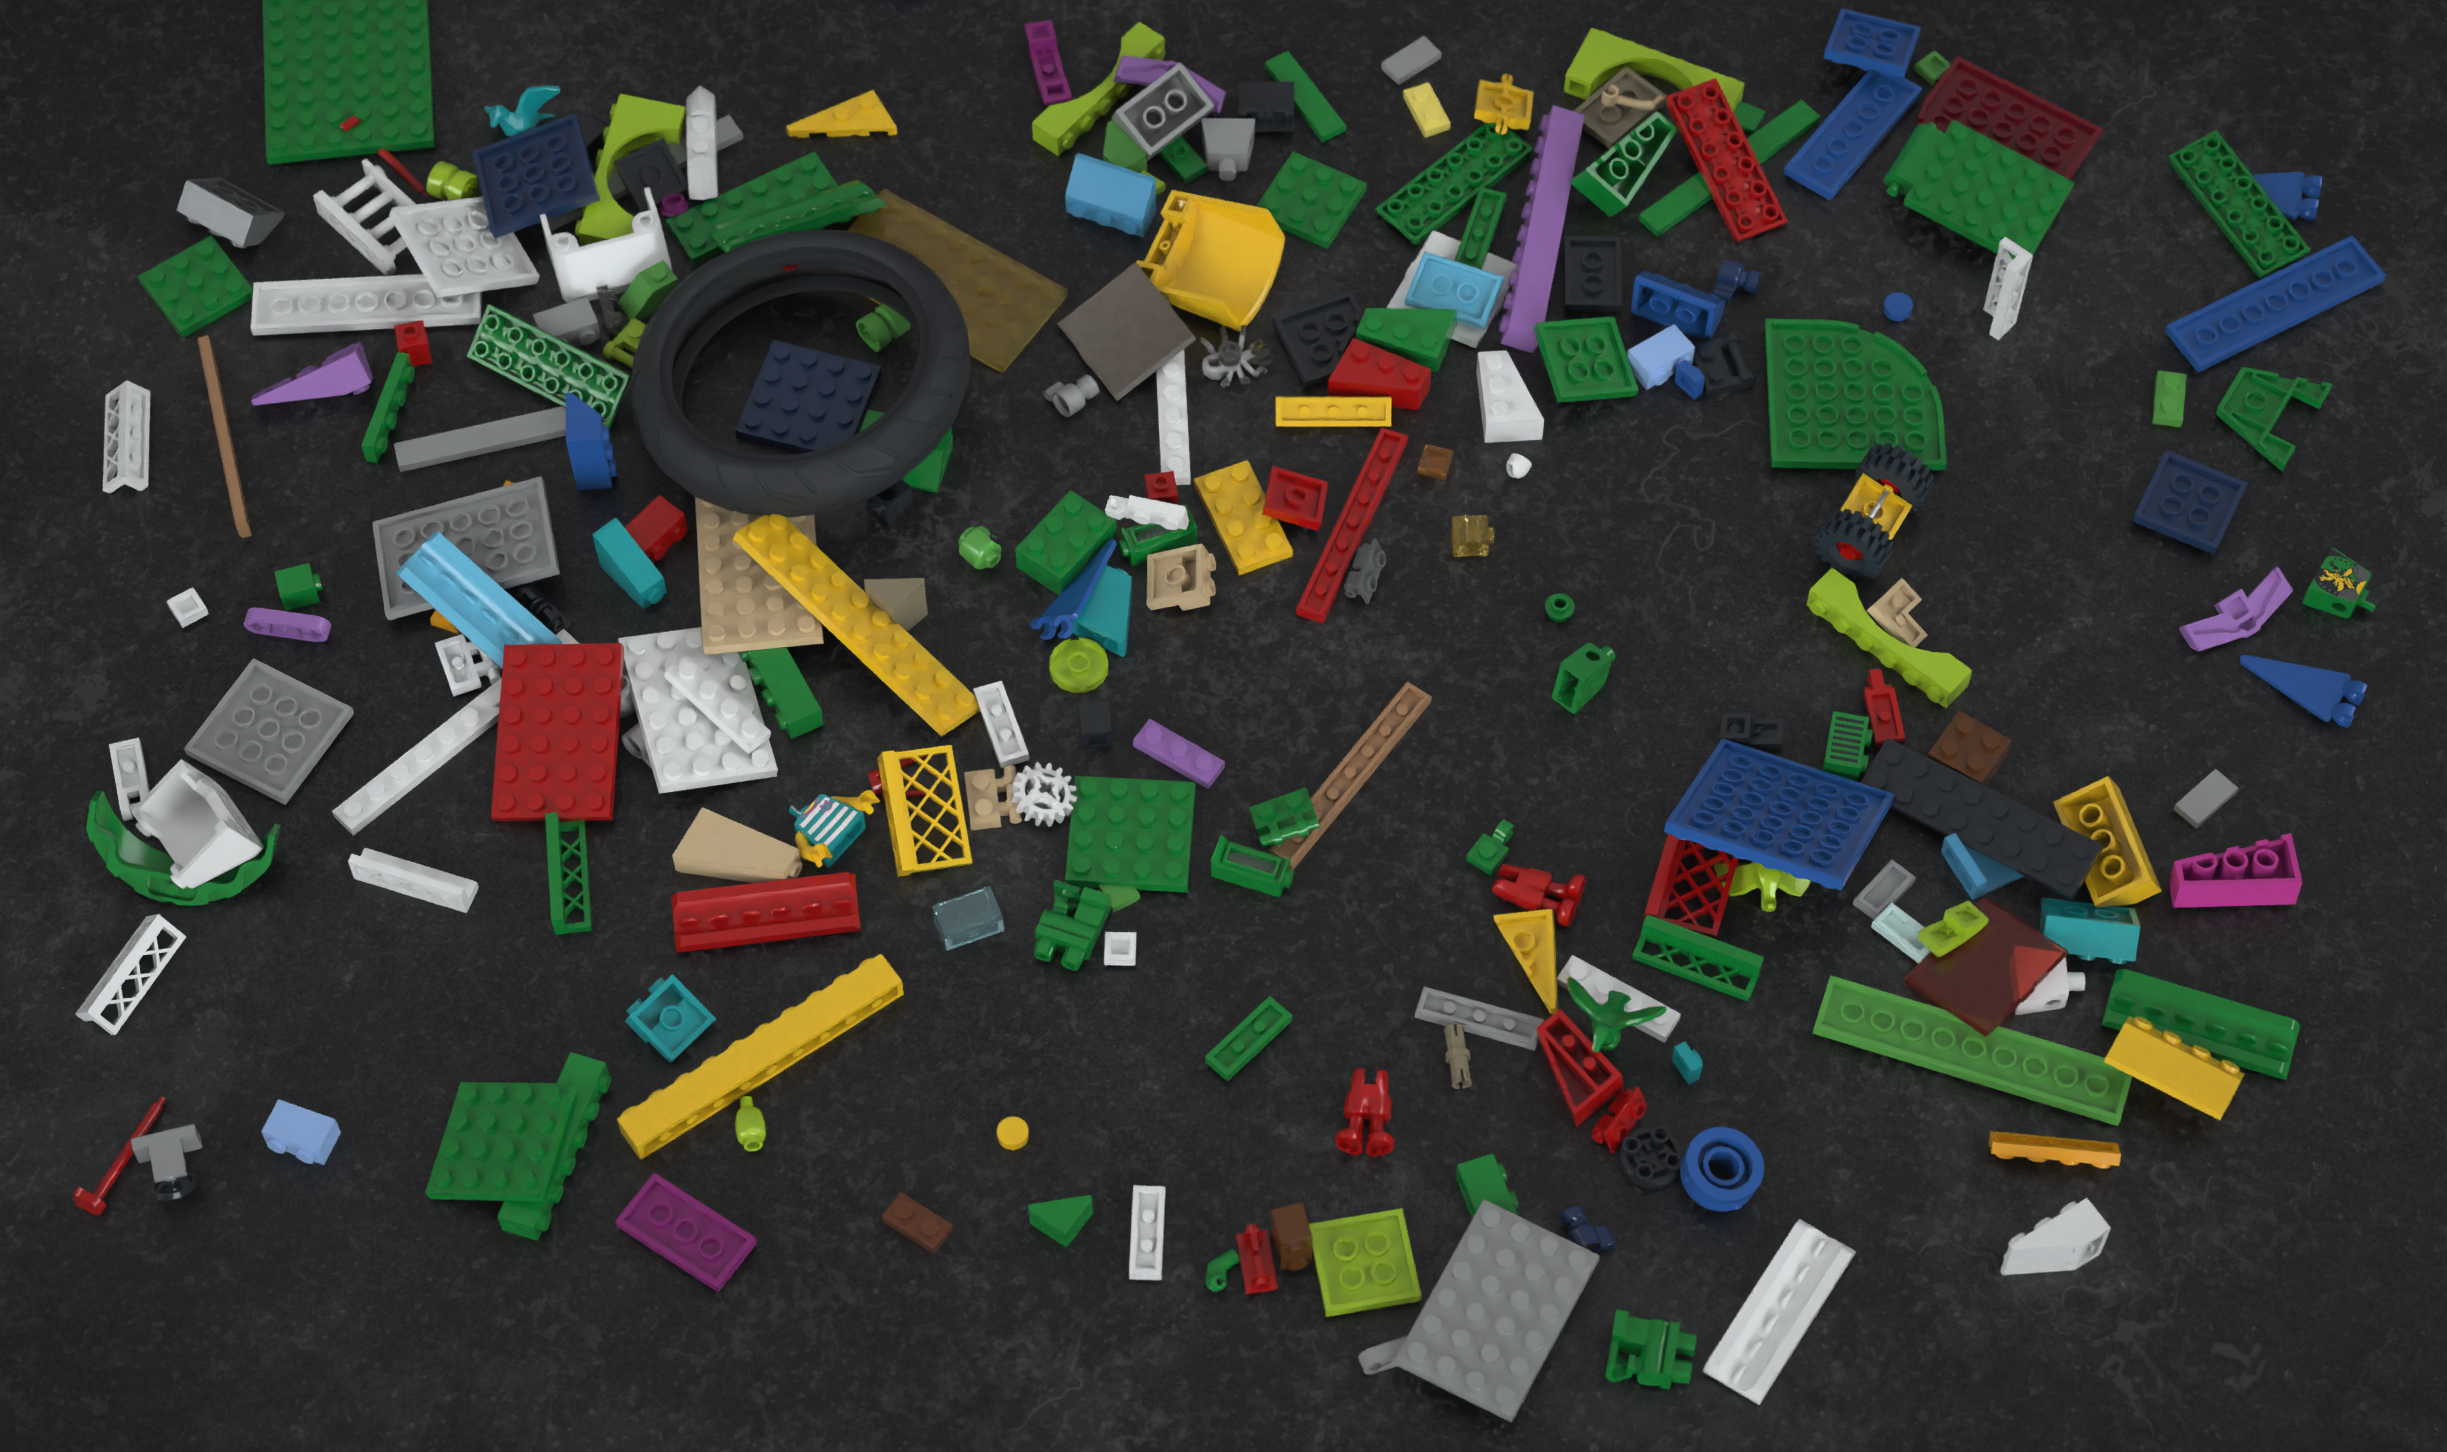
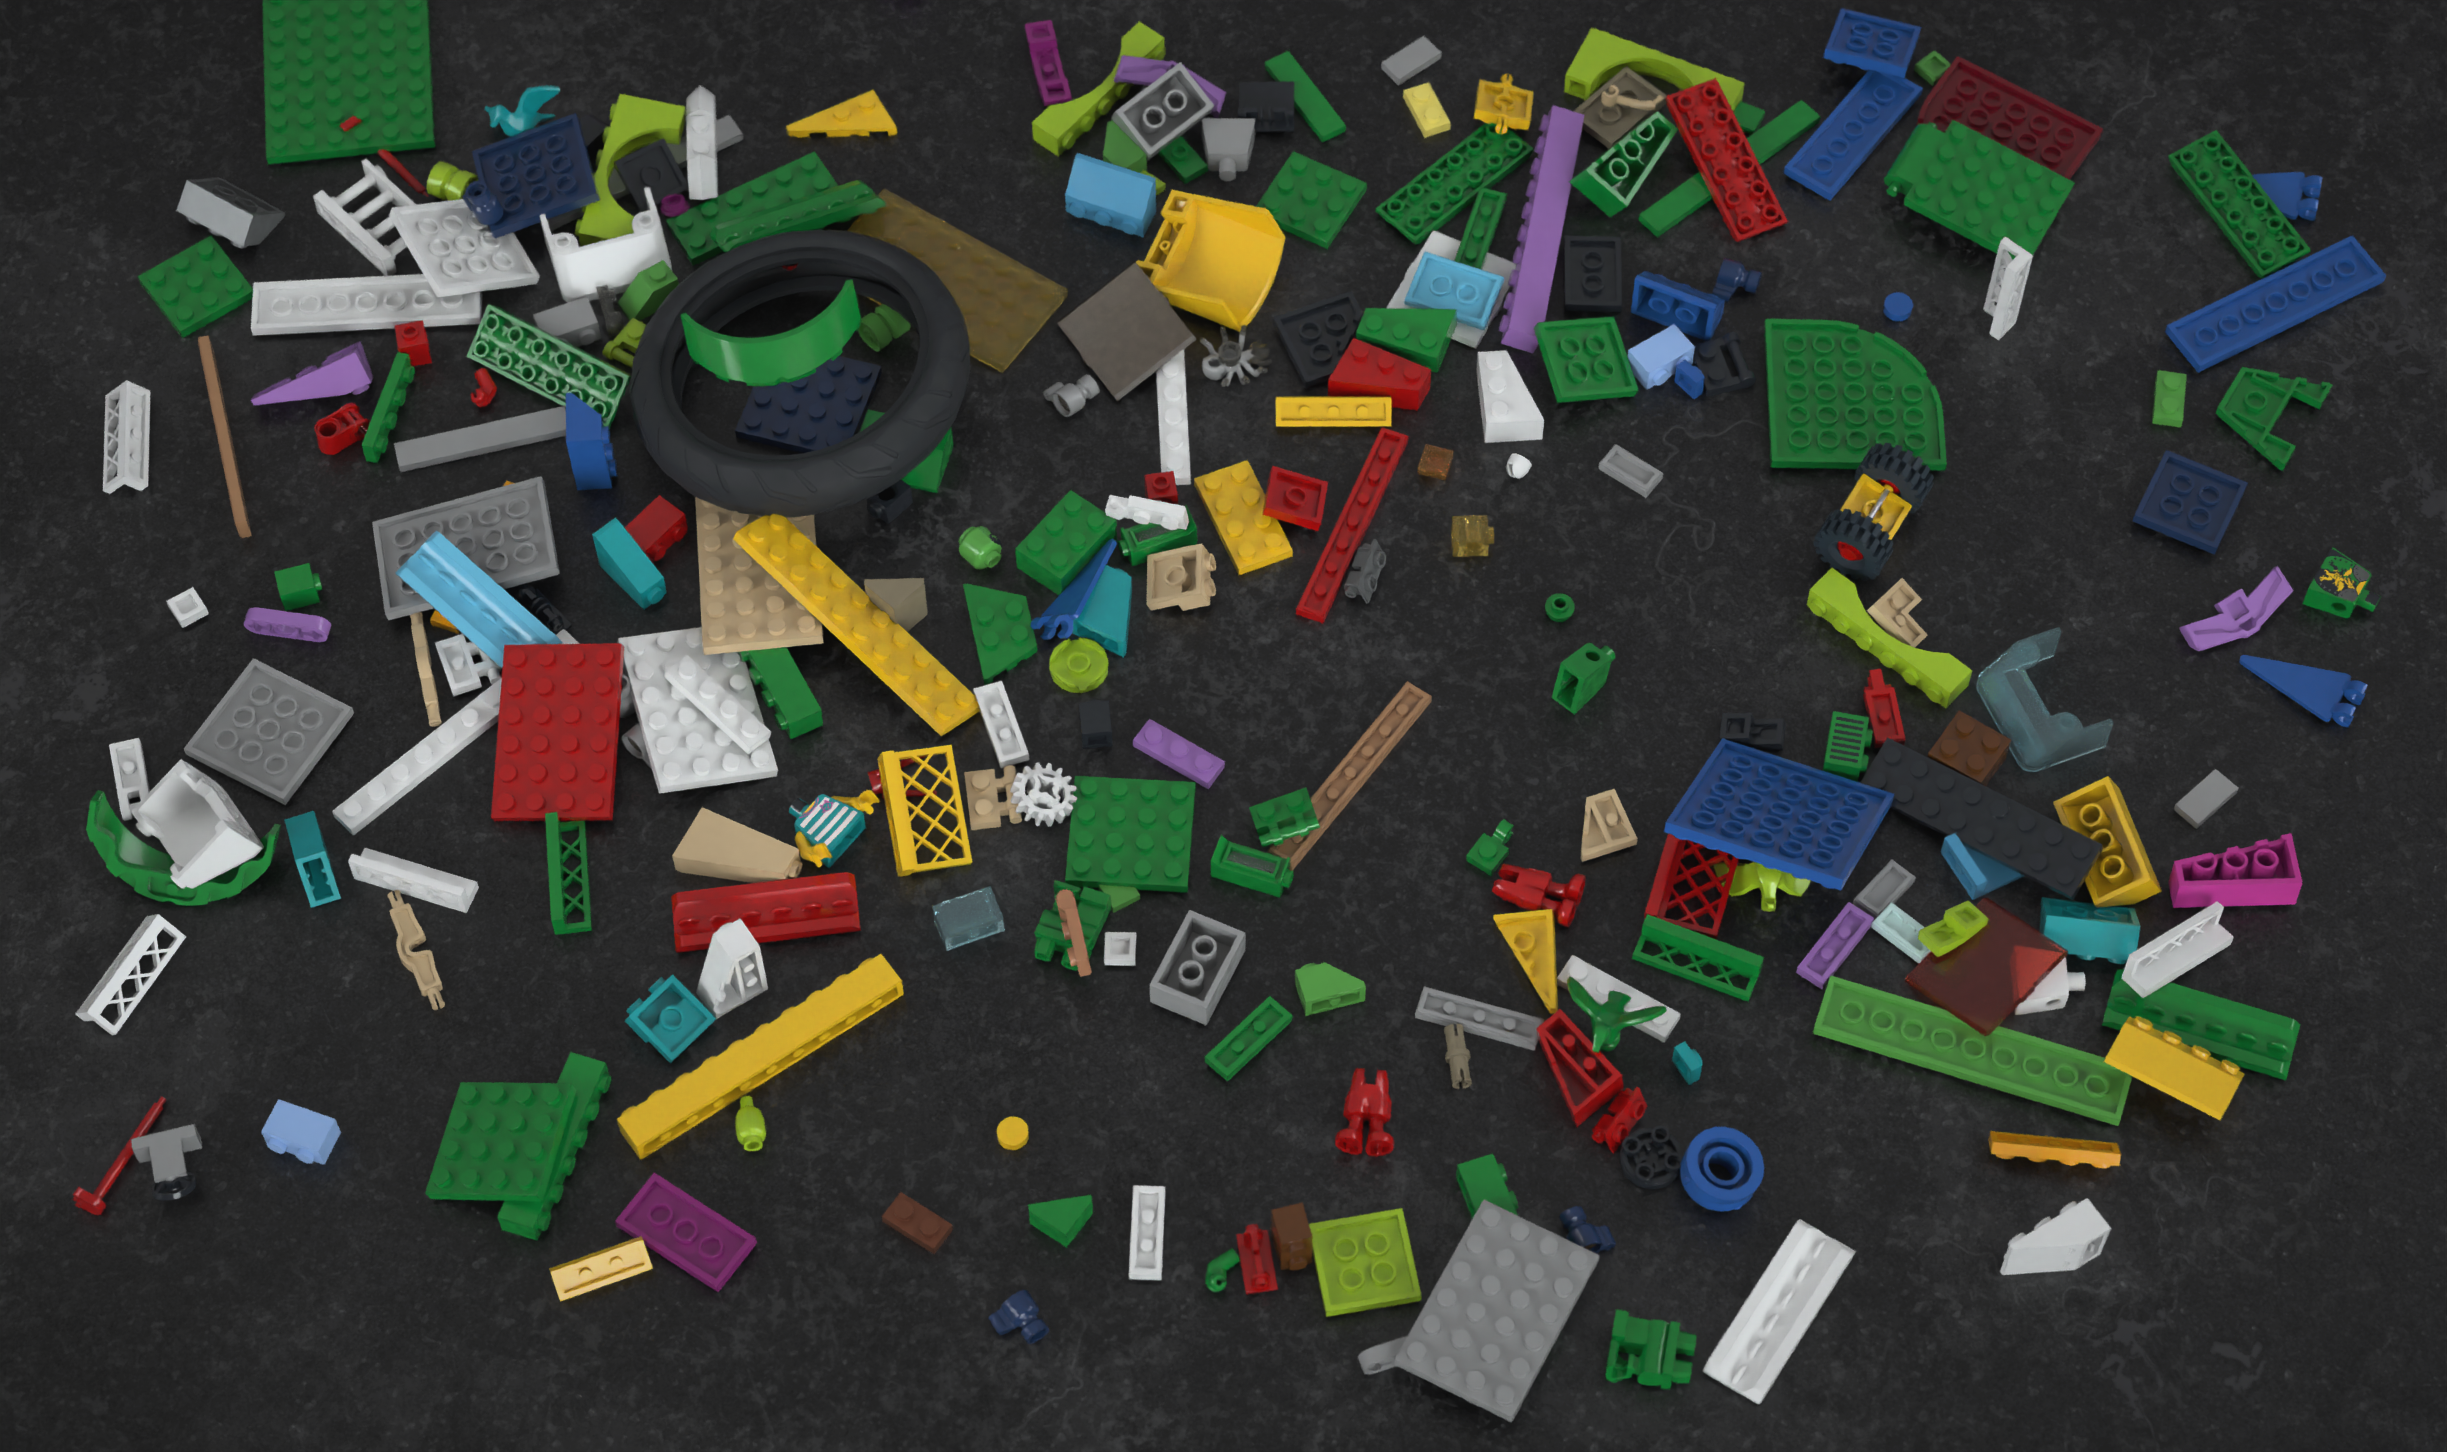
none -> teal slope [284,811,341,908]
none -> red piece [315,403,371,455]
none -> tan piece [387,890,445,1010]
none -> tan piece [410,612,442,727]
none -> dark blue piece [463,181,504,225]
none -> red arm [471,368,497,407]
none -> yellow plate [549,1236,653,1301]
none -> green windscreen [680,279,862,387]
none -> white wedge [696,919,768,1019]
none -> green wing [963,584,1038,686]
none -> dark blue piece [989,1290,1049,1344]
none -> nougat hinge [1056,889,1092,977]
none -> light grey brick [1150,910,1246,1025]
none -> bright green slope [1295,963,1366,1016]
none -> tan wing [1581,789,1638,862]
none -> light grey tile [1598,444,1663,498]
none -> medium lavender plate [1796,902,1874,989]
none -> clear light blue windscreen [1976,627,2114,772]
none -> white fence [2122,901,2233,998]

